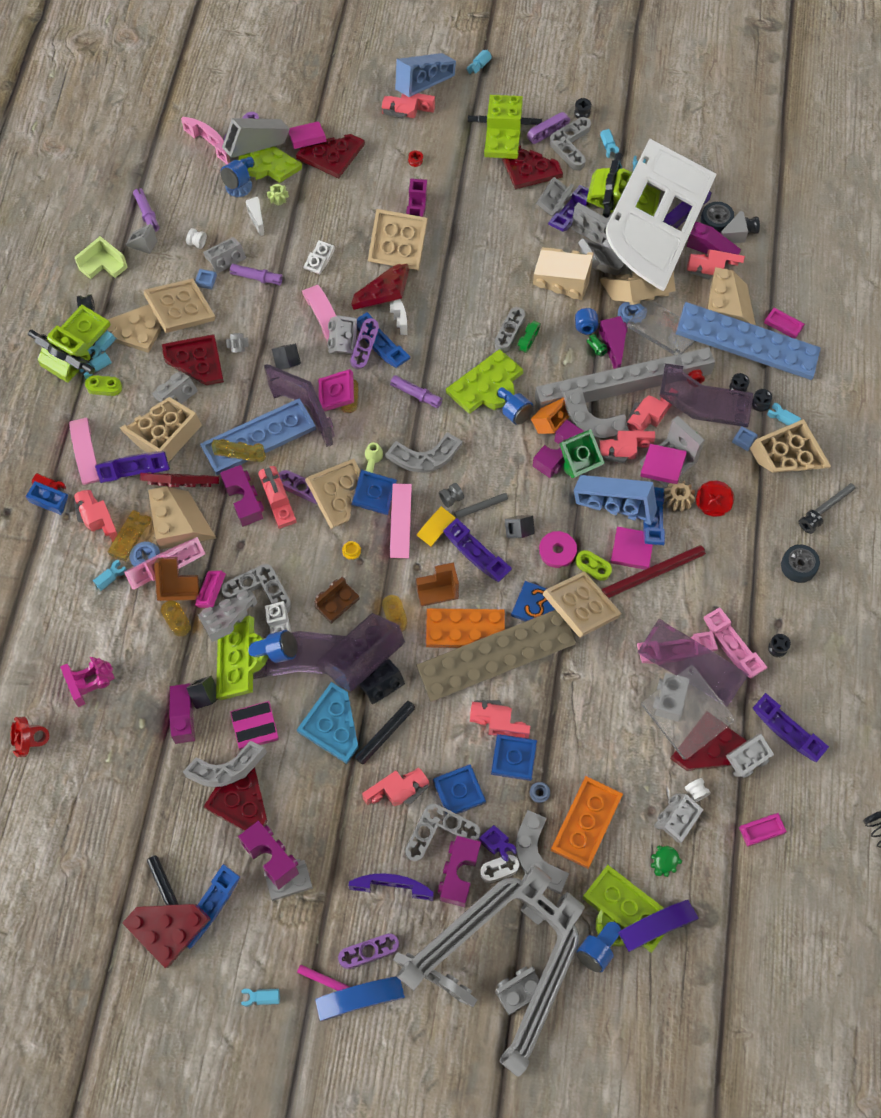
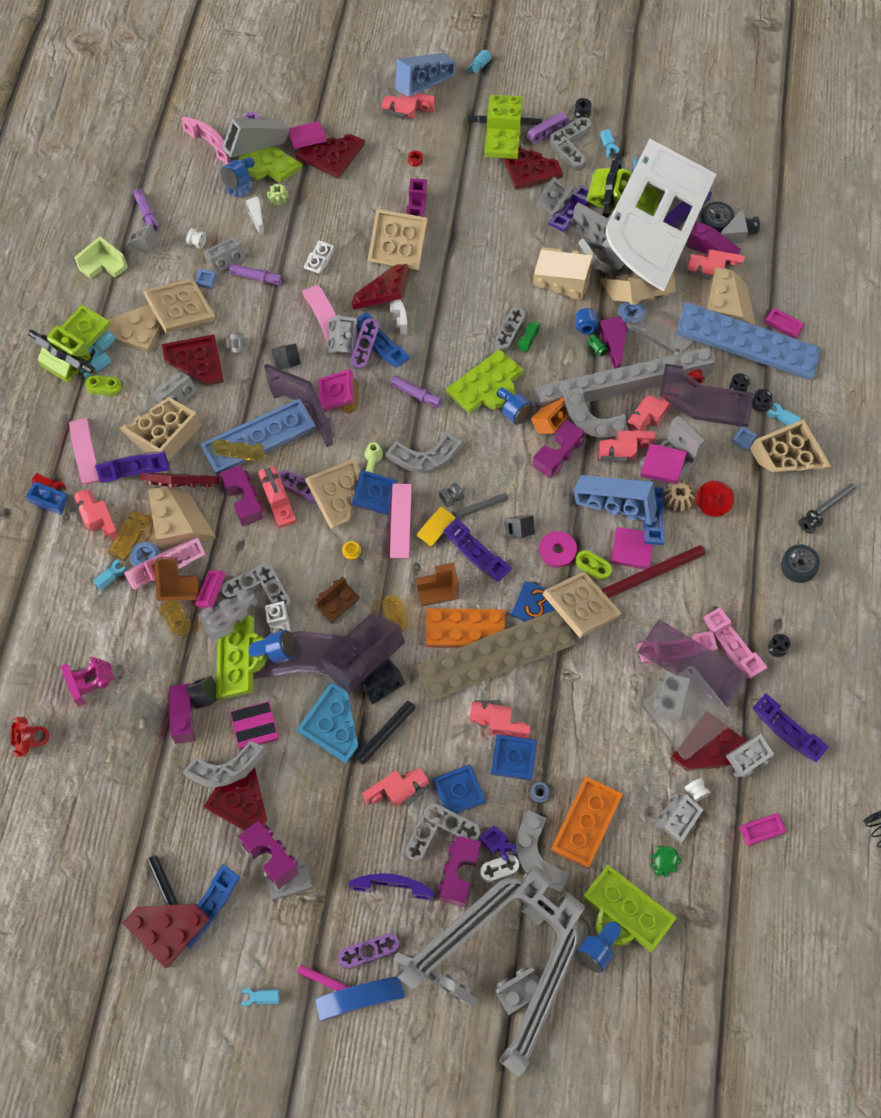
black wheel [77,294,95,311] -> none
green slope [560,429,605,478] -> none
dark purple slope [618,900,699,952] -> none

